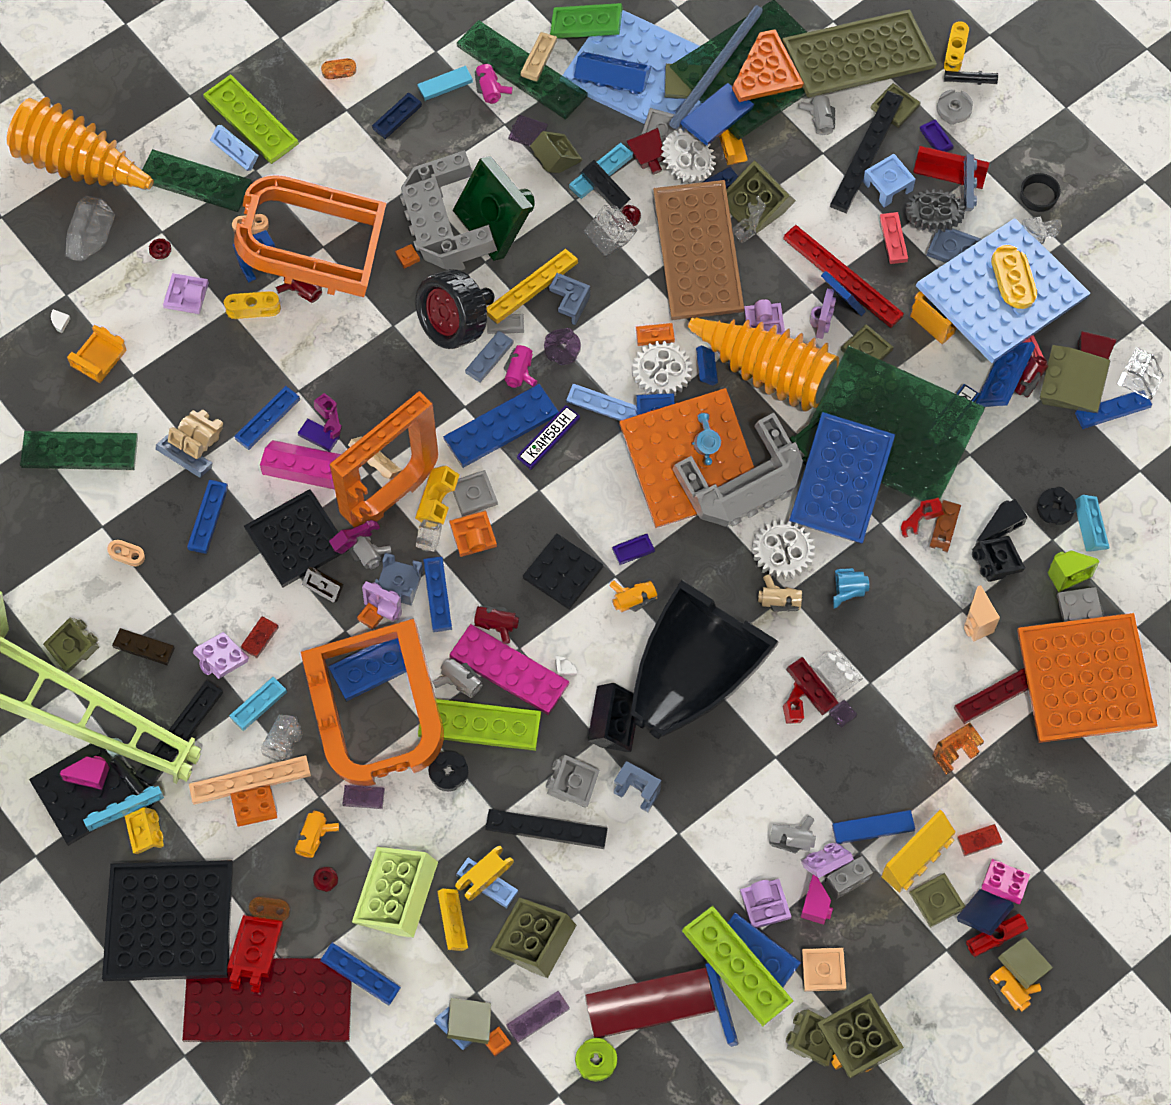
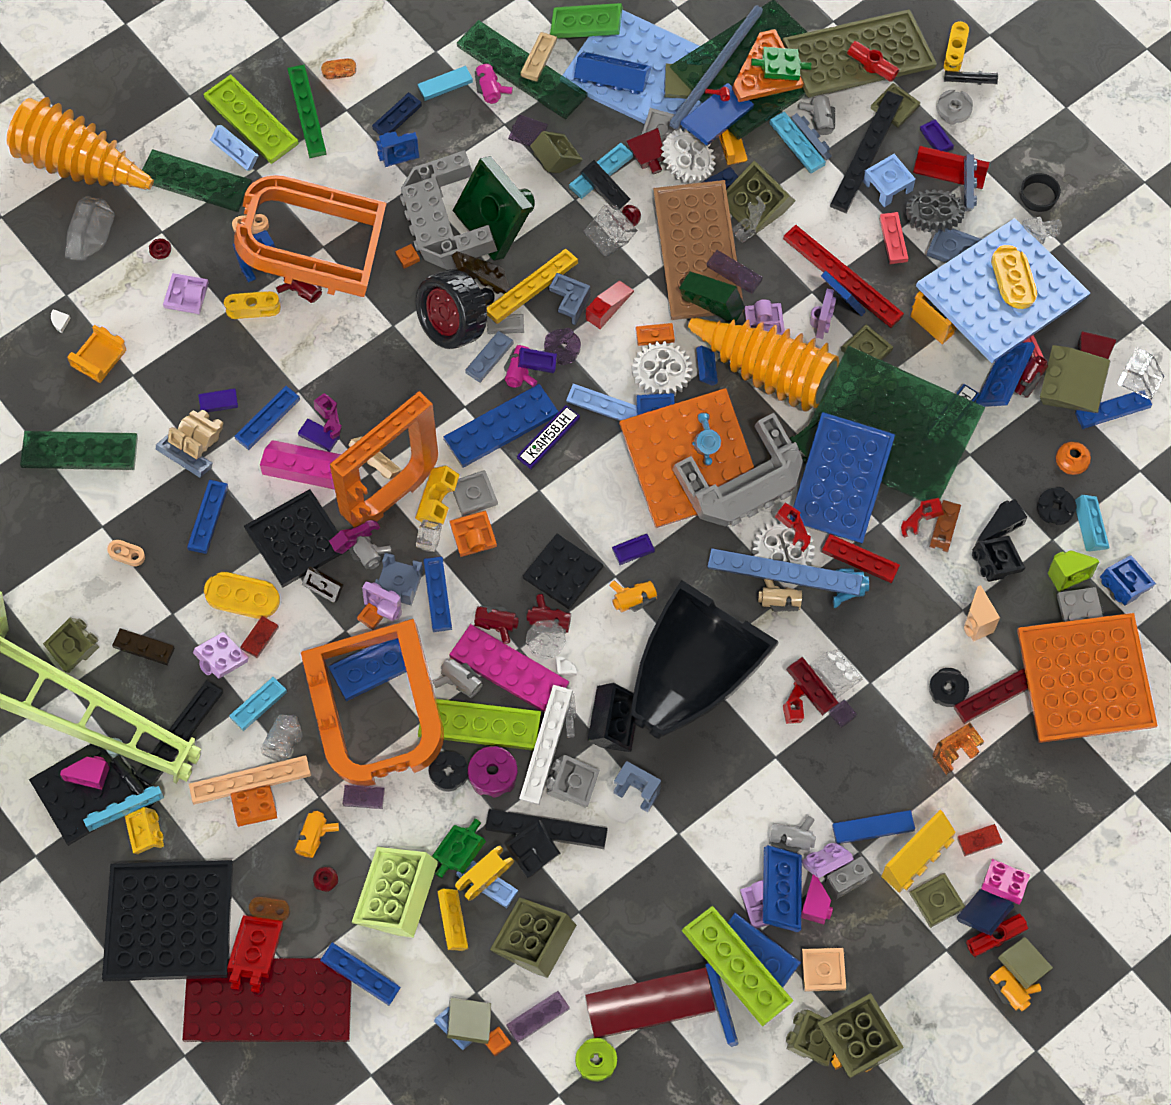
none -> dark purple tile [198,389,238,413]
none -> yellow tile [204,572,280,619]
none -> green plate [287,64,327,158]
none -> blue plate [376,131,419,167]
none -> green plate [431,819,486,879]
none -> dark brown wing [451,251,511,294]
none -> magenta plate [468,746,518,798]
none -> black plate [505,820,561,878]
none -> dark purple tile [518,347,557,373]
none -> white plate [519,685,573,805]
none -> clear plate [526,620,566,660]
none -> dark red piece [527,594,571,634]
none -> clear piece [565,693,576,738]
none -> red slope [586,281,634,329]
none -> dark green wedge [679,271,745,323]
none -> red hand [705,87,730,101]
none -> clear purple plate [707,250,763,294]
none -> medium blue plate [708,549,863,596]
none -> plate [751,47,811,80]
none -> blue tile [763,845,802,932]
none -> medium azure plate [770,111,826,174]
none -> red piece [775,502,811,552]
none -> sand blue plate [791,113,832,160]
none -> red plate [821,534,900,584]
none -> red piece [847,41,900,82]
none -> black plate [929,668,969,707]
none -> orange piece [1056,442,1091,475]
none -> blue plate [1100,555,1156,606]

